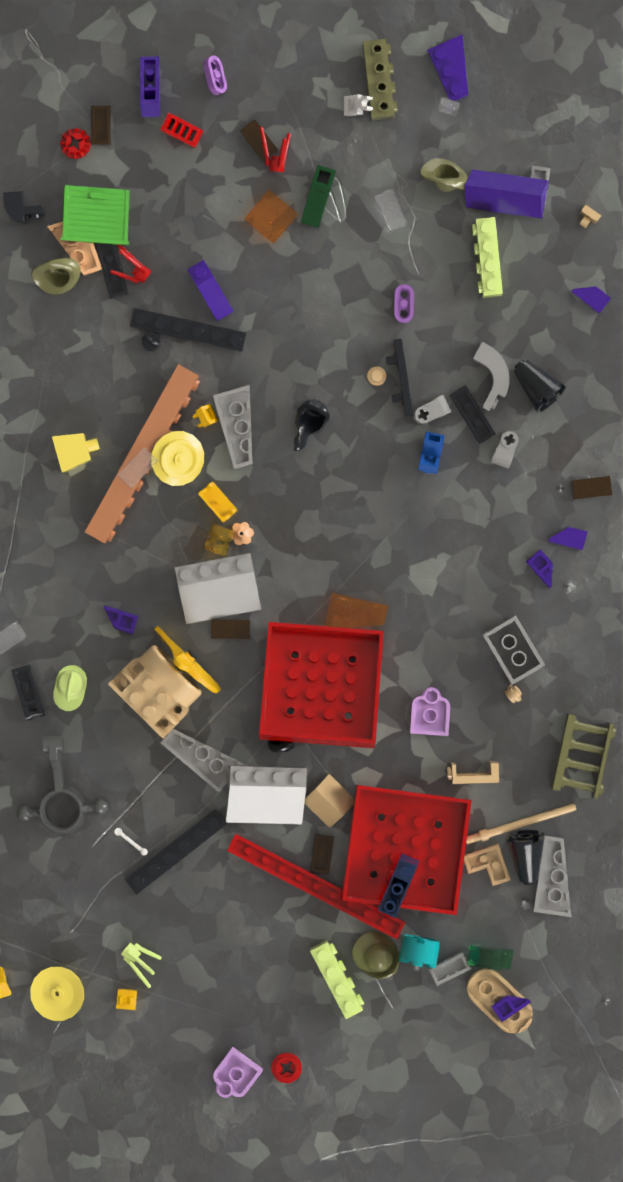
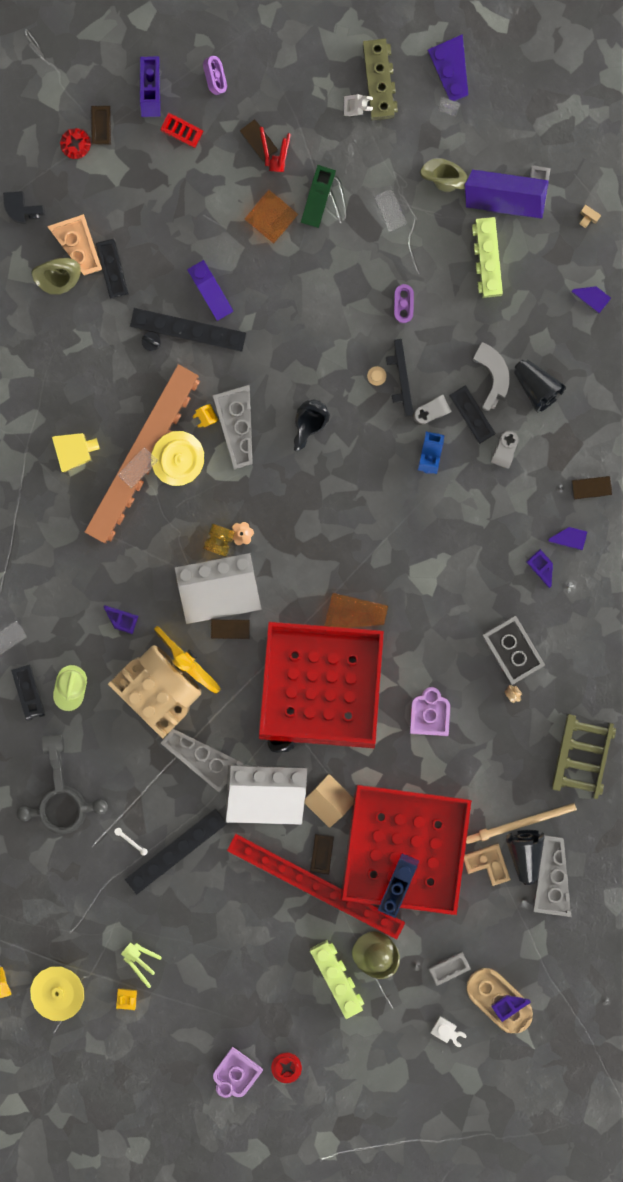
bright green piece [60,185,130,245] -> none
red plant [110,245,151,284] -> none
yellow hinge [198,482,238,523] -> none
teal brick [398,934,440,968] -> none
tan panel [447,761,499,784] -> none
clear green brick [467,945,514,970] -> none
none -> white plate [430,1016,467,1047]

